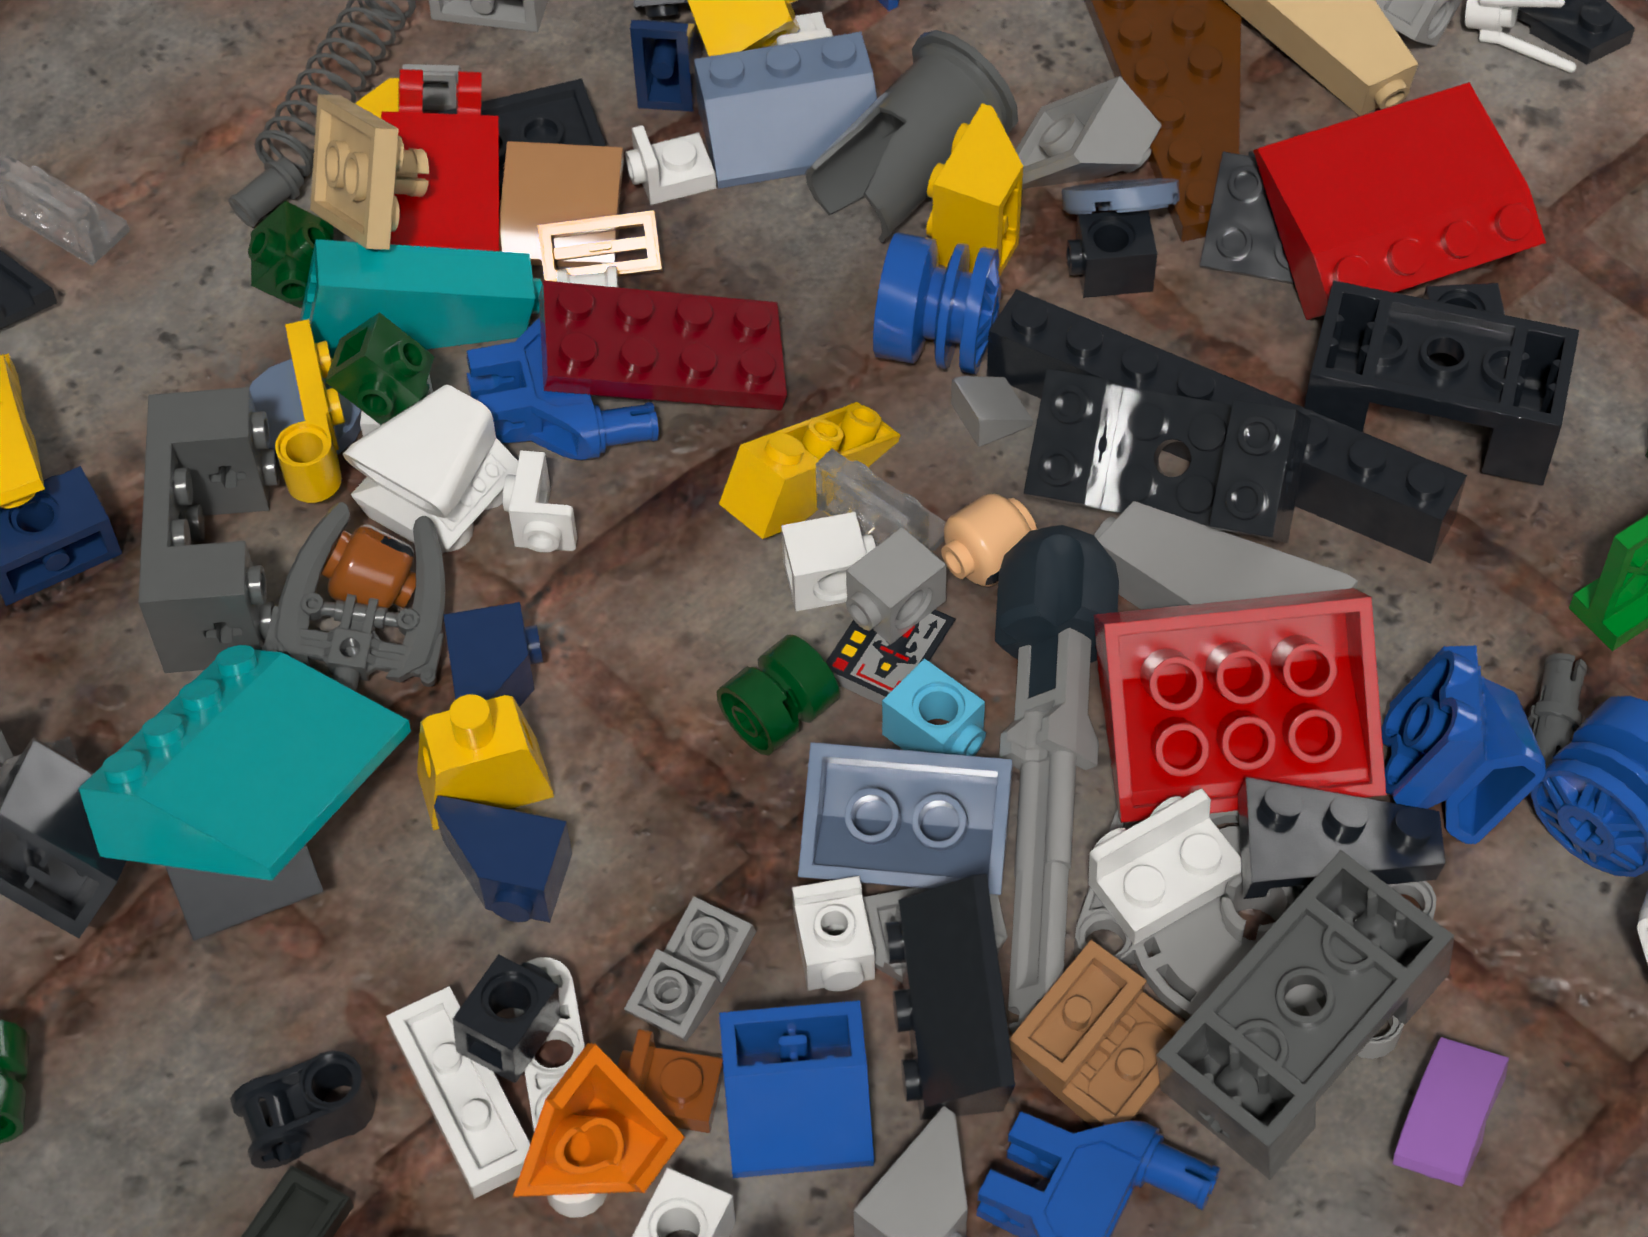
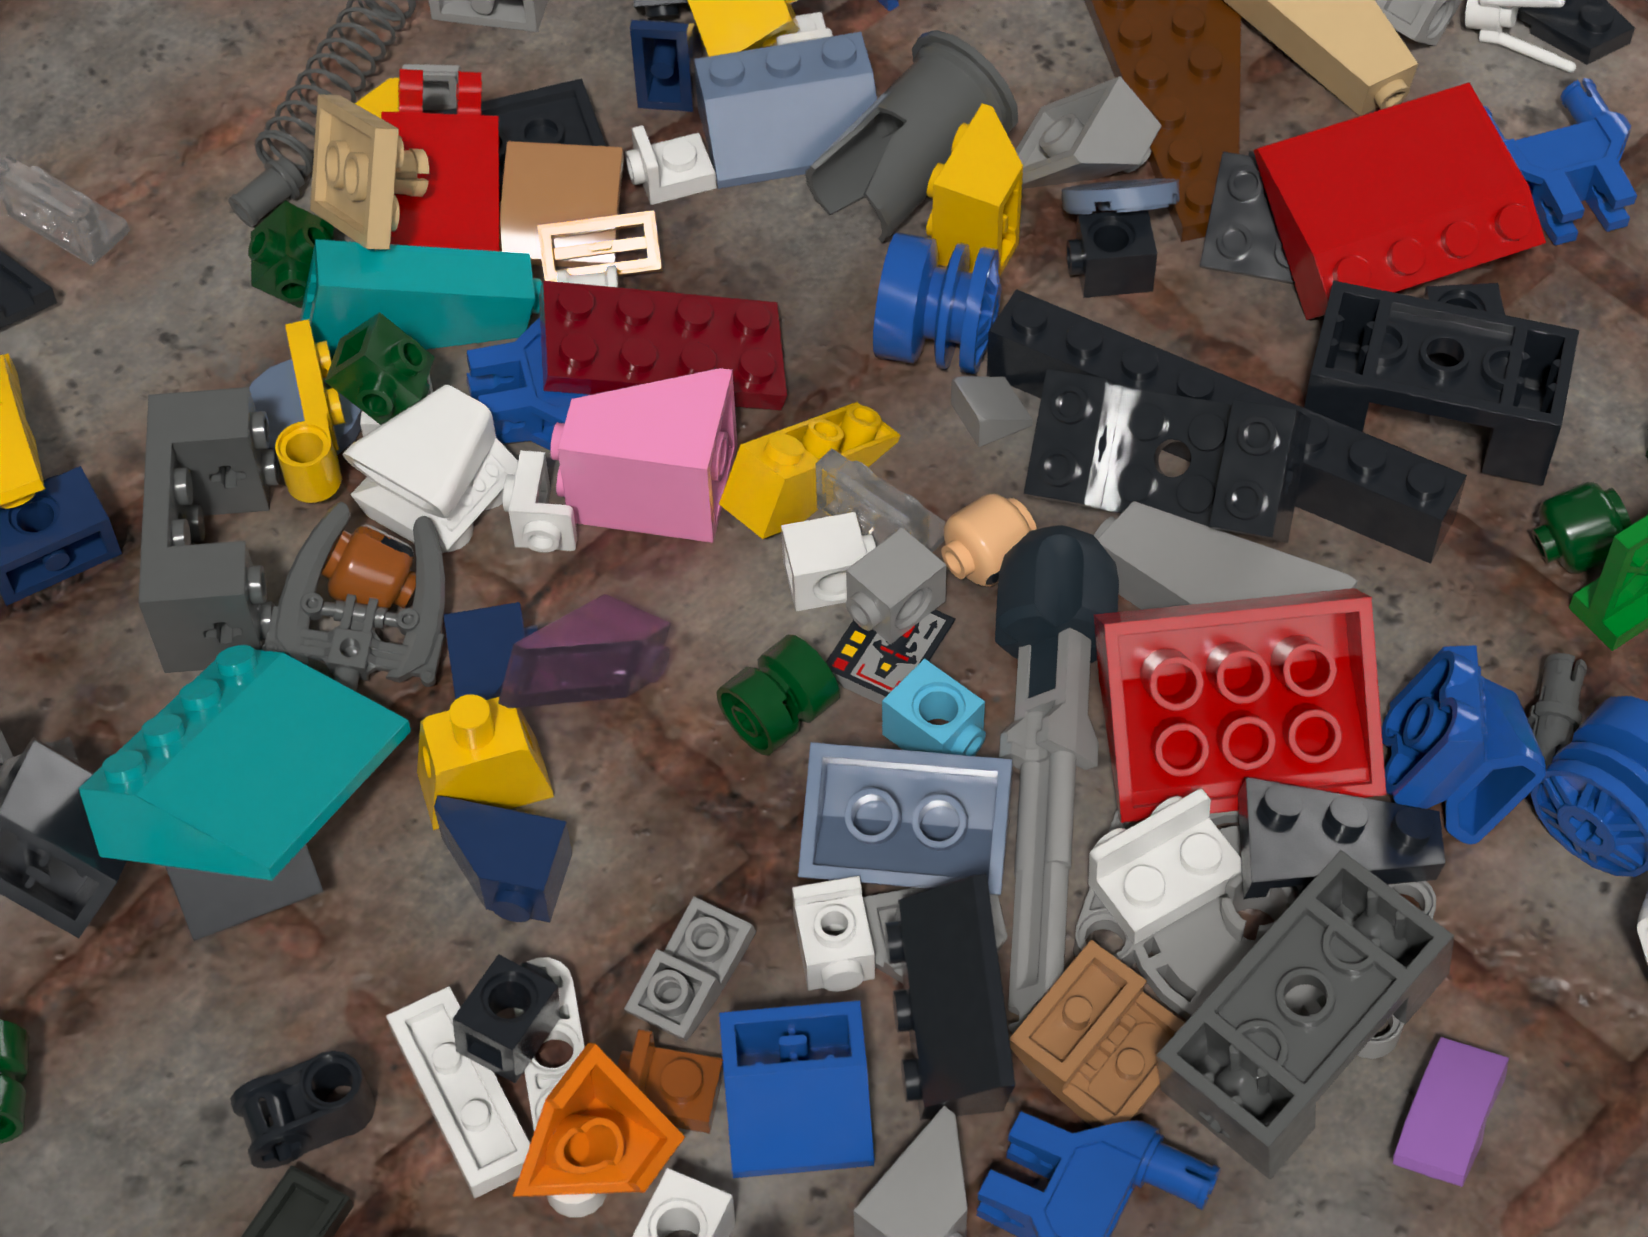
none -> clear purple slope [498,594,671,709]
none -> bright pink slope [550,368,738,543]
none -> blue connector [1484,78,1637,246]
none -> dark green head [1532,482,1632,574]

